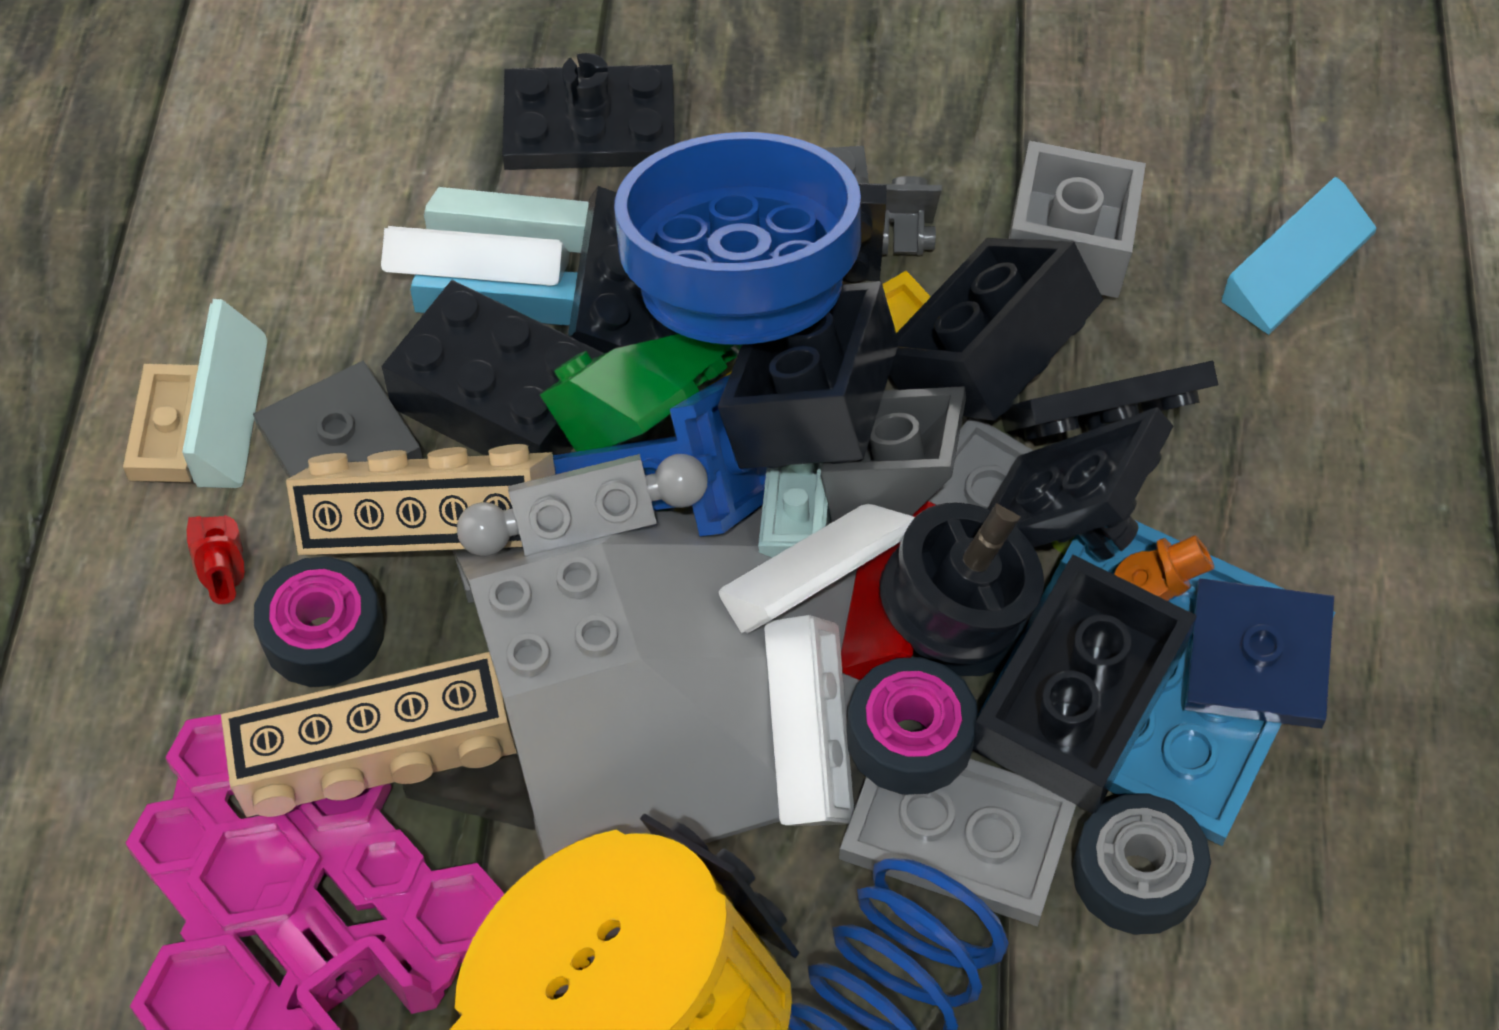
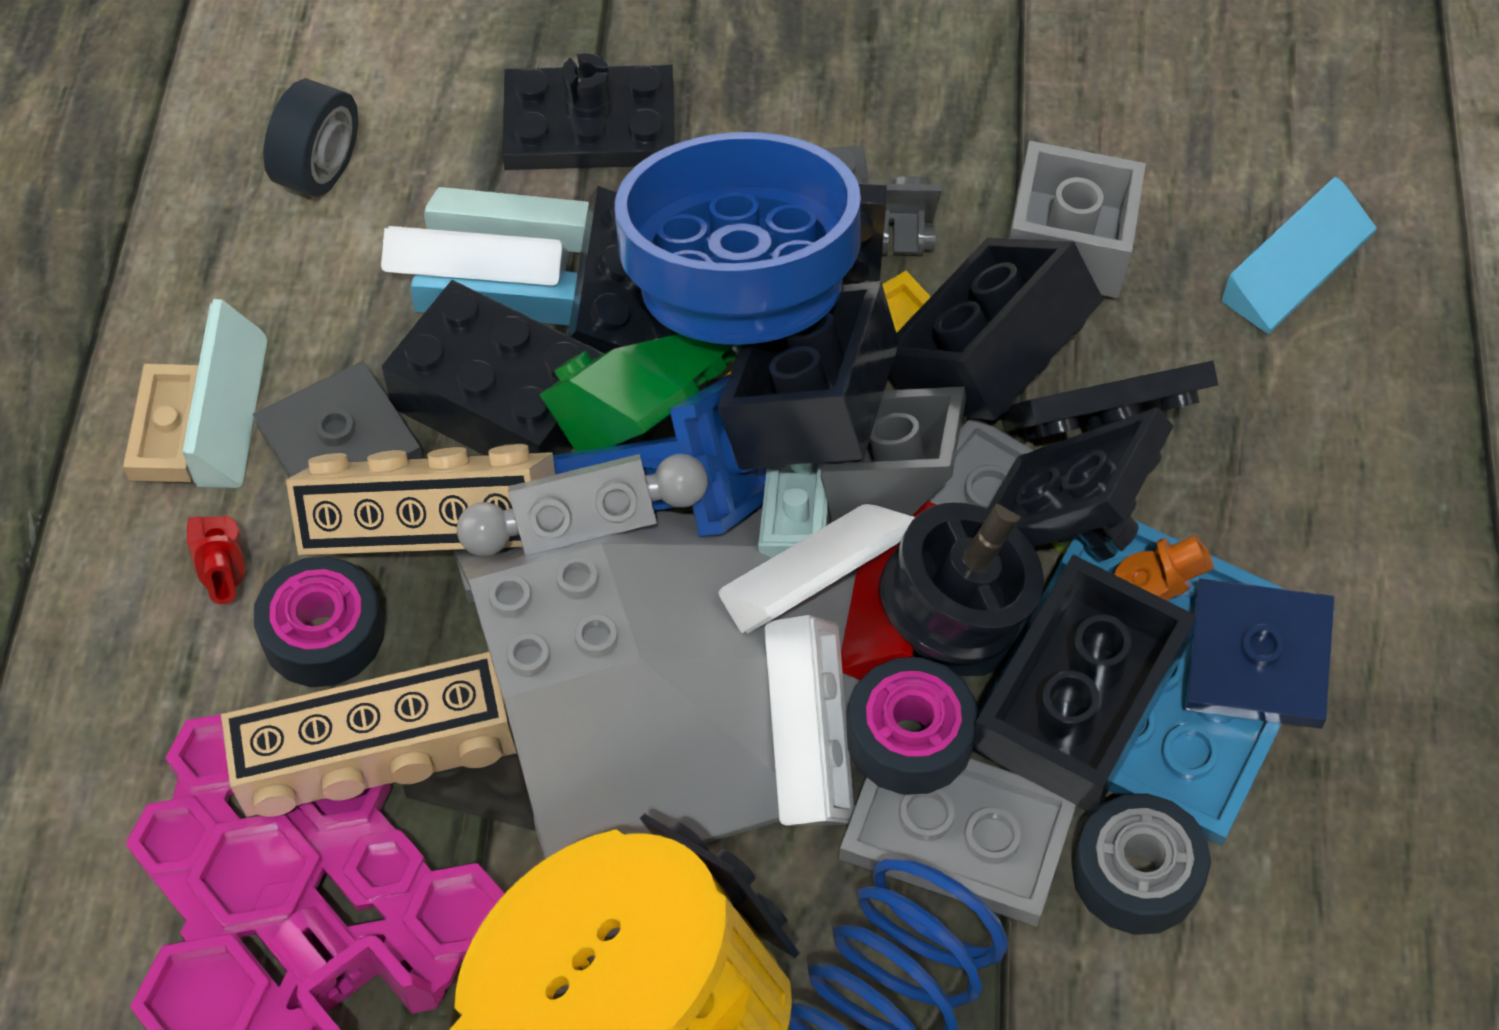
none -> black wheel [263,78,359,197]

